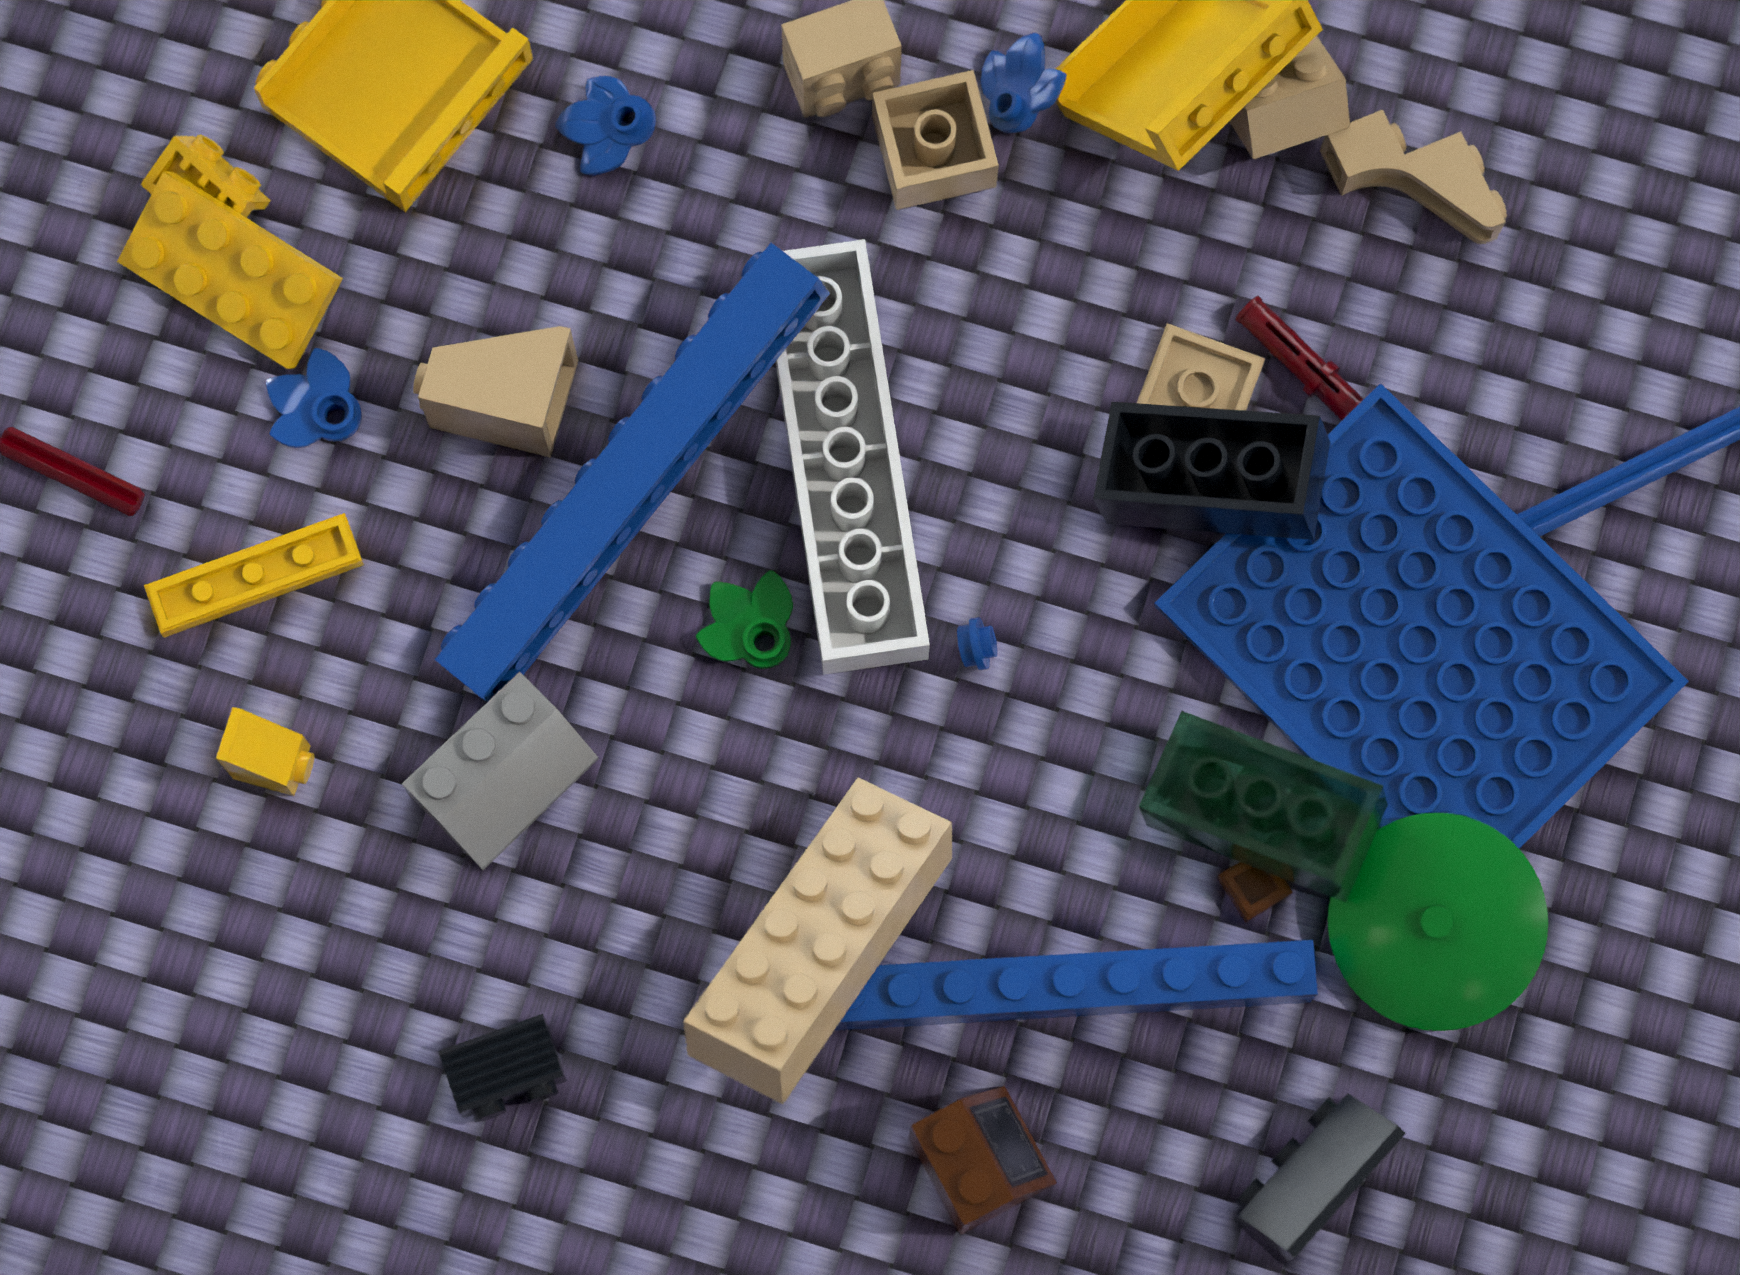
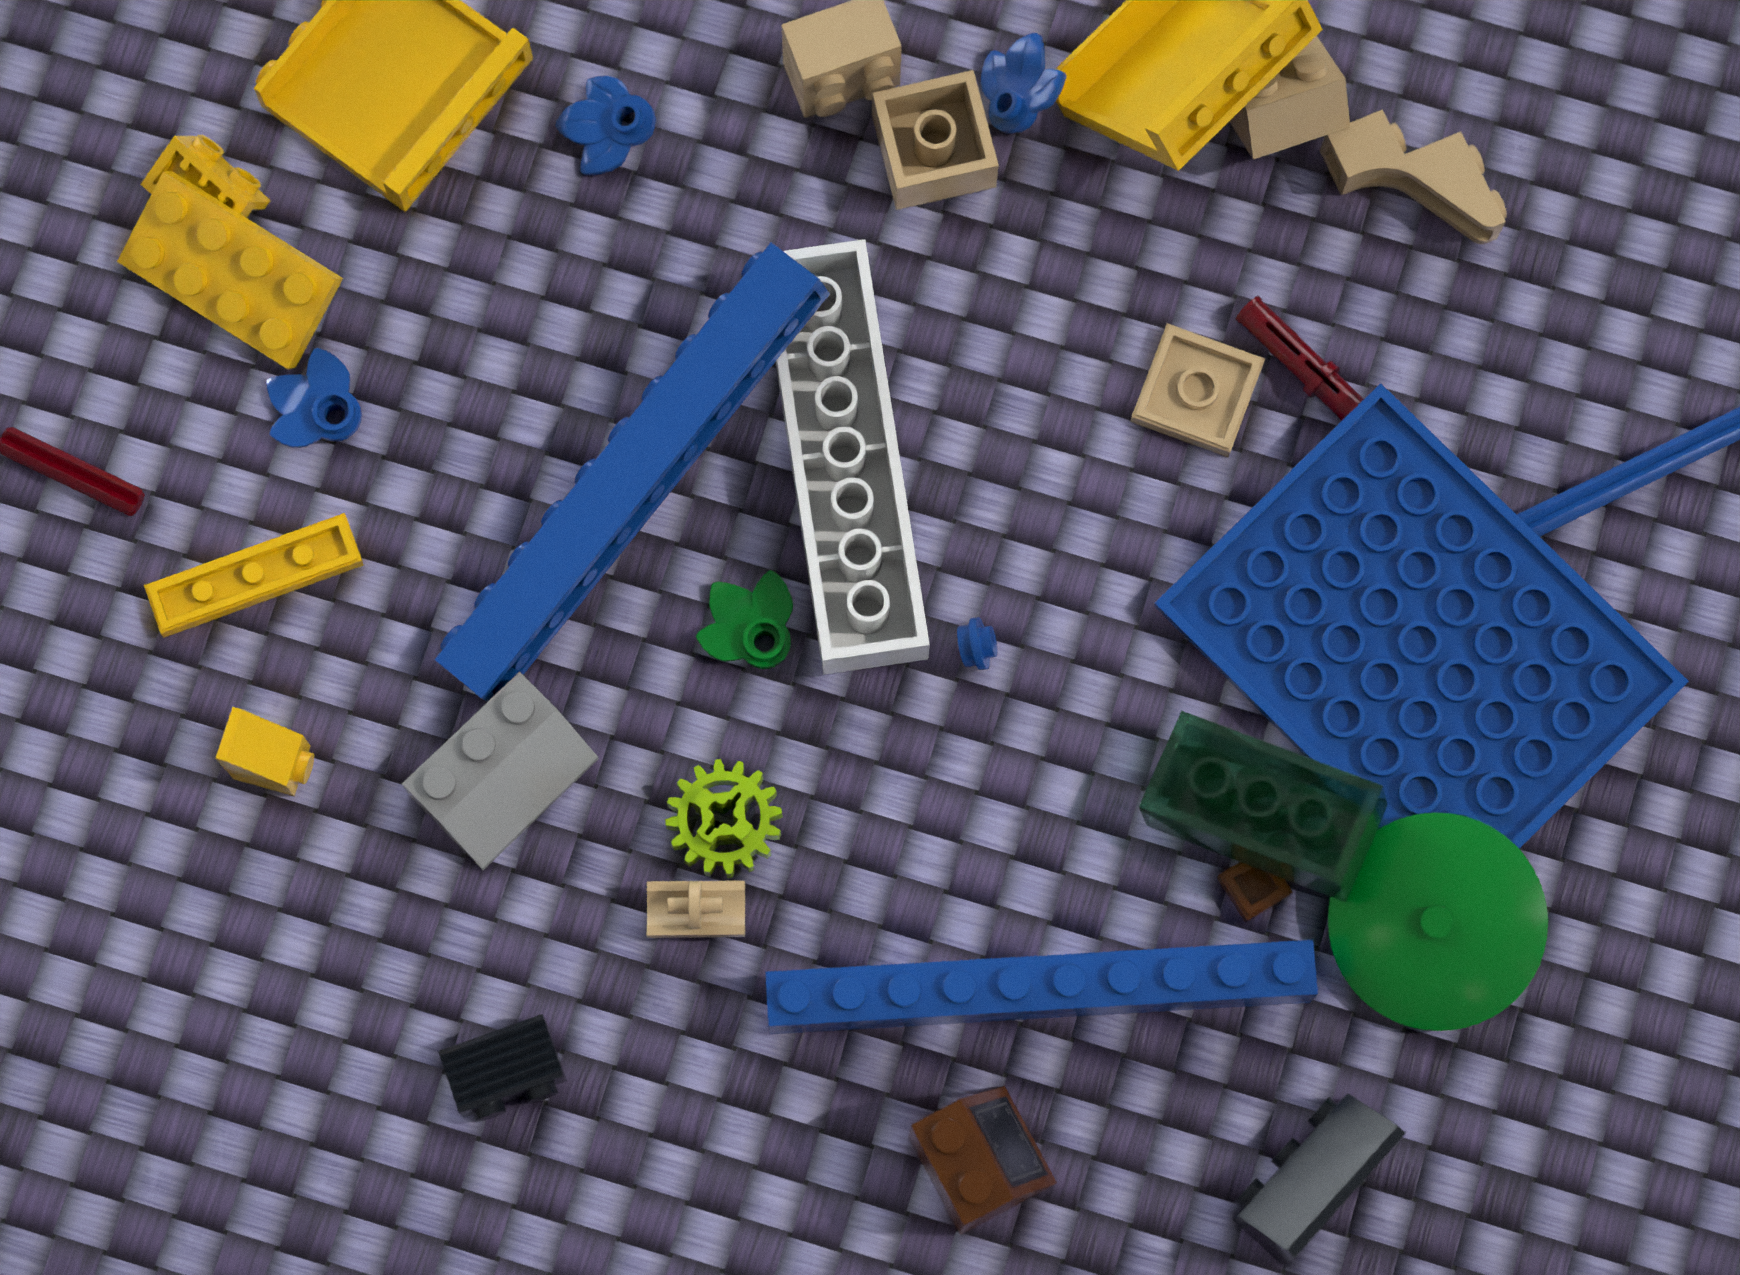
tan slope [413,326,578,458] -> none
tan brick [683,778,952,1104] -> none
black brick [1093,402,1330,540] -> none
none -> tan hips [647,881,745,938]
none -> lime gear [665,759,783,878]

